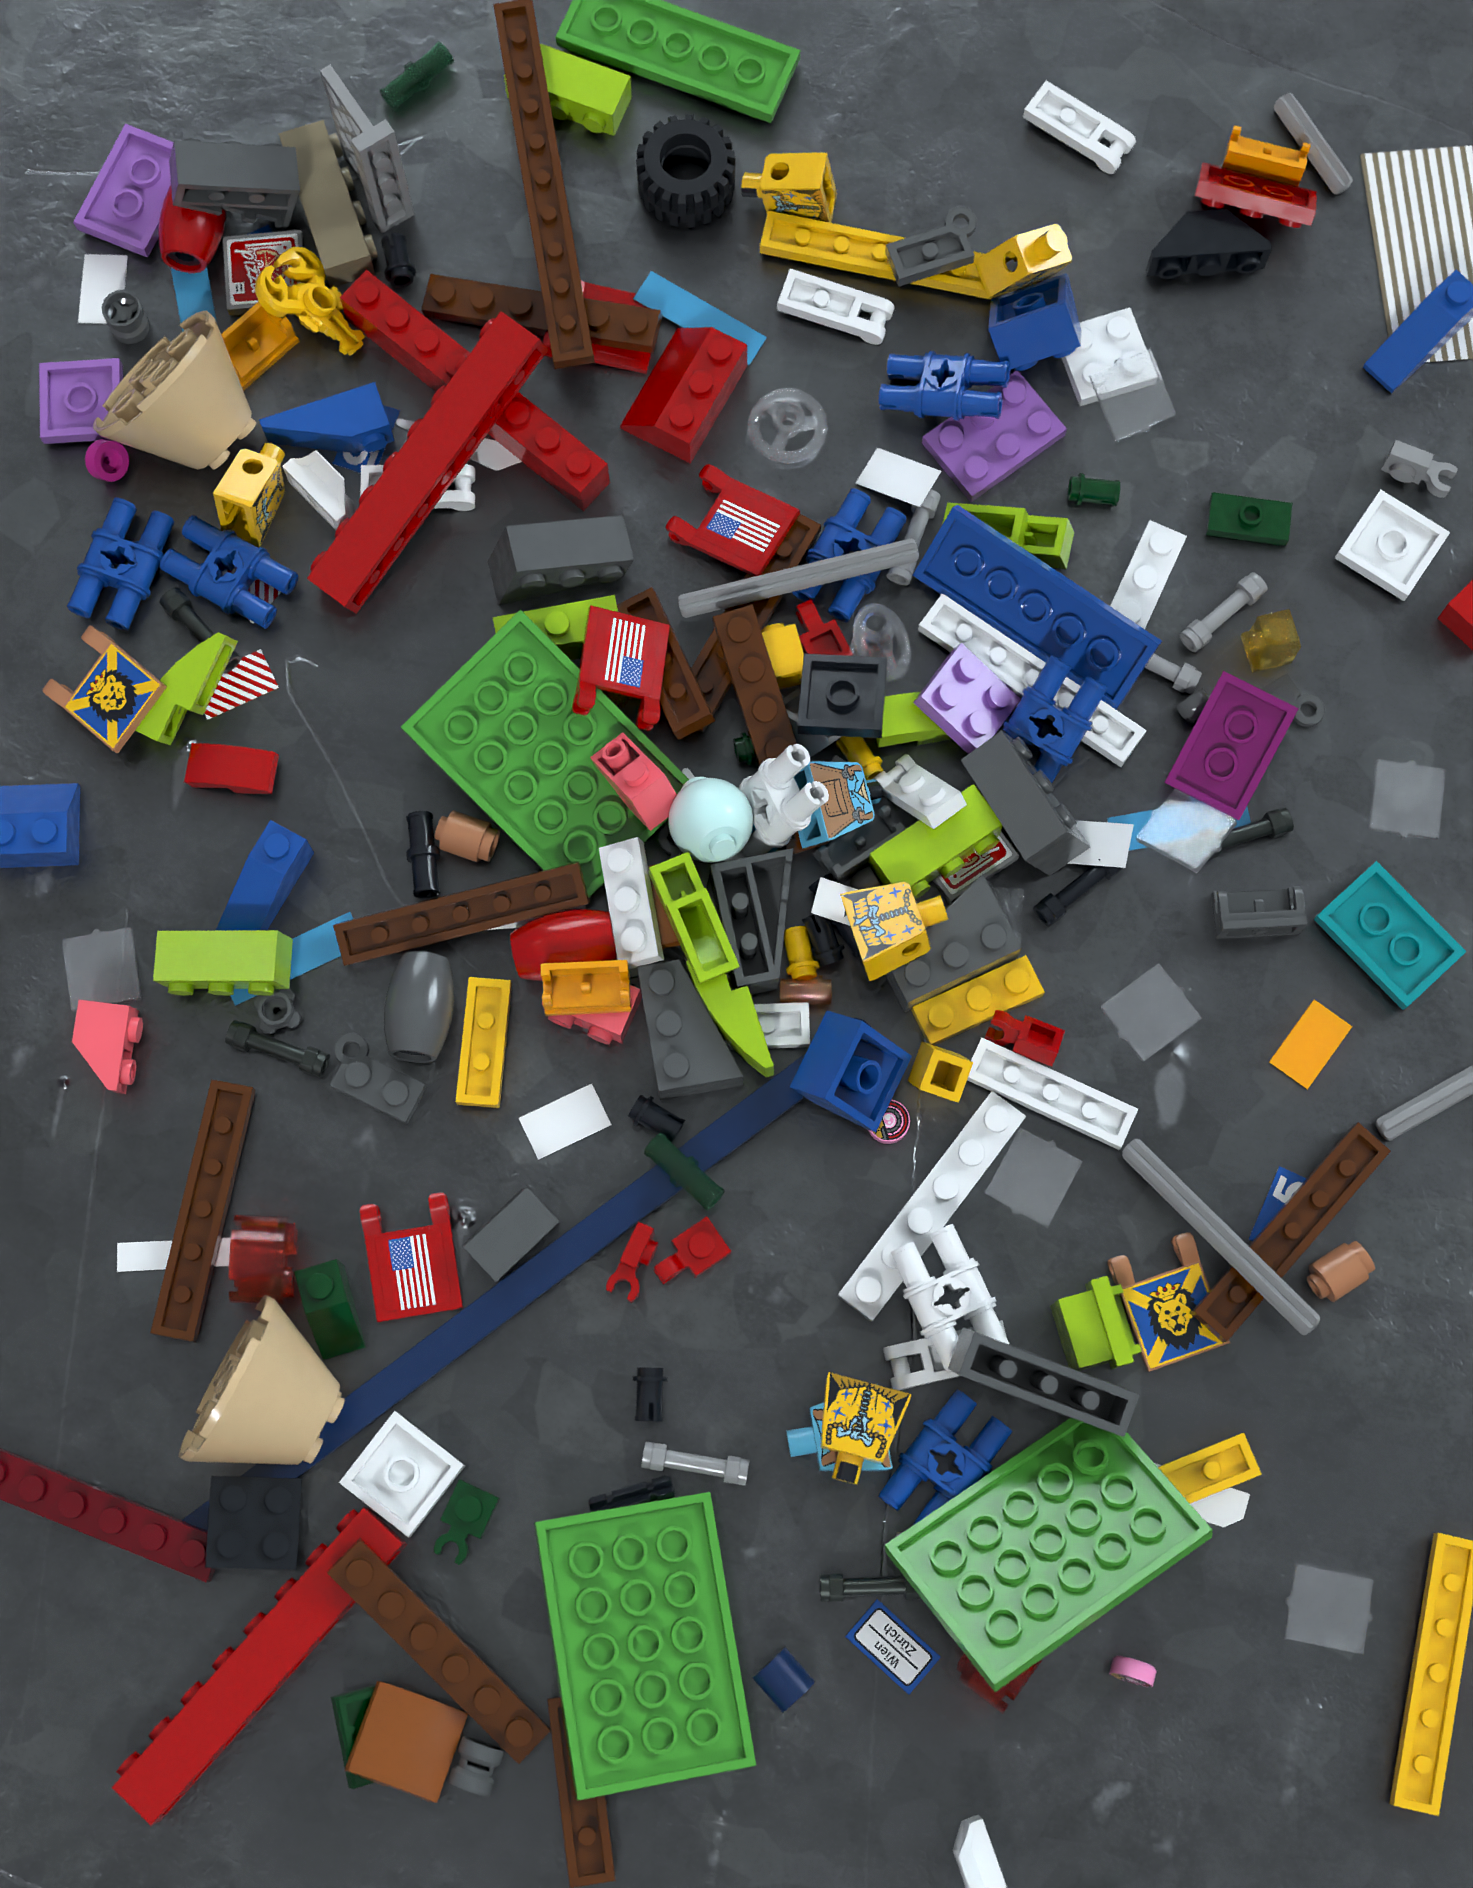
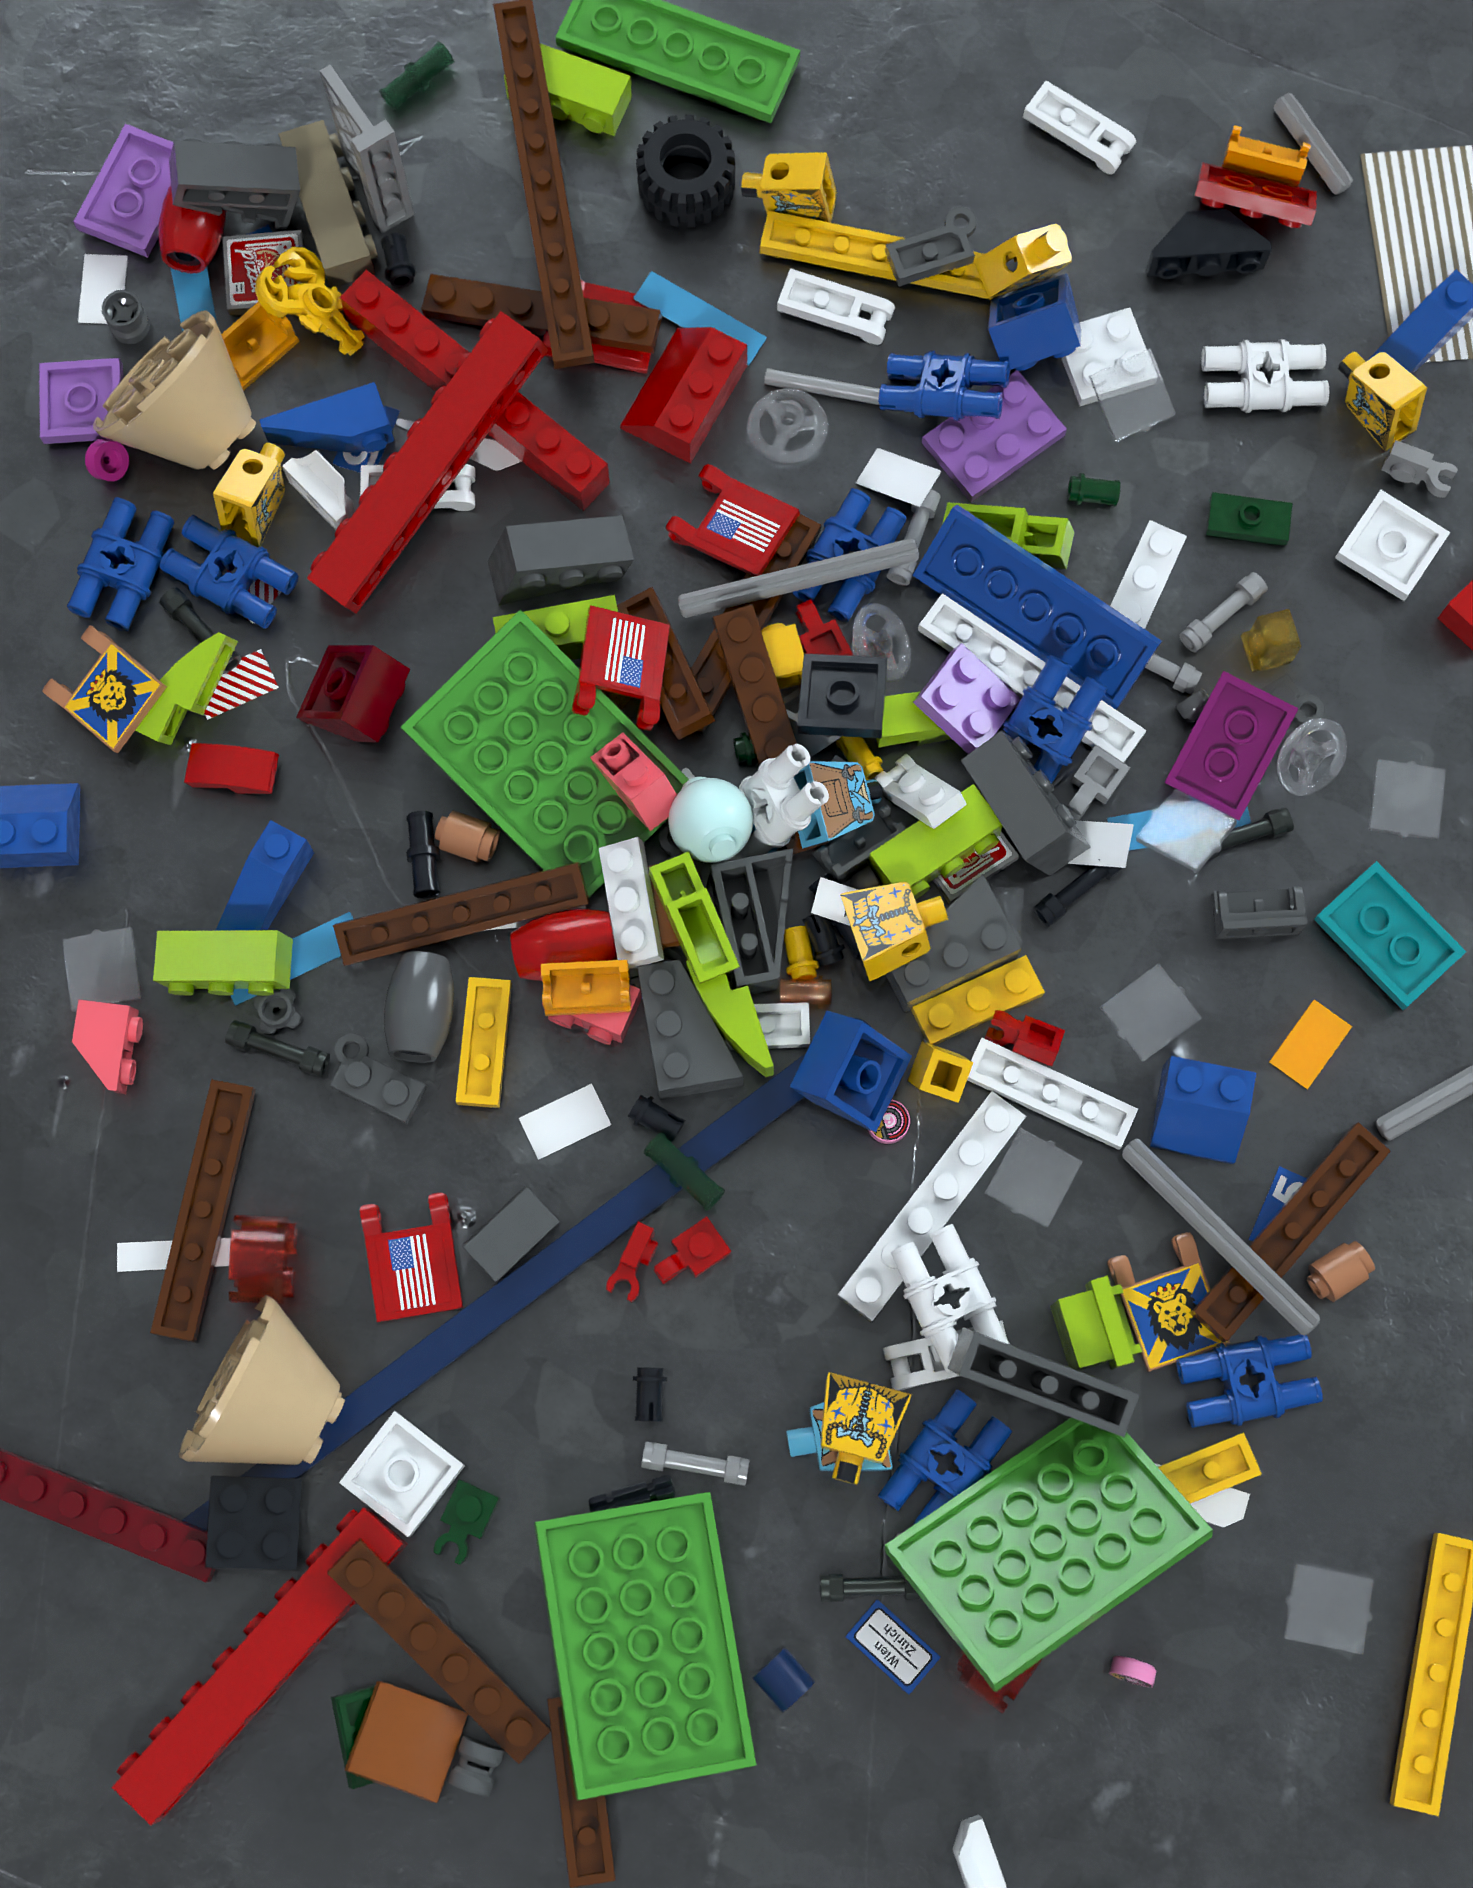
dark green slope [294,1259,366,1360] -> none
none -> dark red slope [296,645,411,743]
none -> light grey bar [764,368,880,405]
none -> light grey plate [1067,745,1131,821]
none -> blue slope [1149,1056,1256,1164]
none -> blue pin [1176,1334,1323,1428]
none -> white pin [1201,339,1329,413]
none -> clear piece [1277,718,1348,796]
none -> yellow torso [1338,352,1427,451]

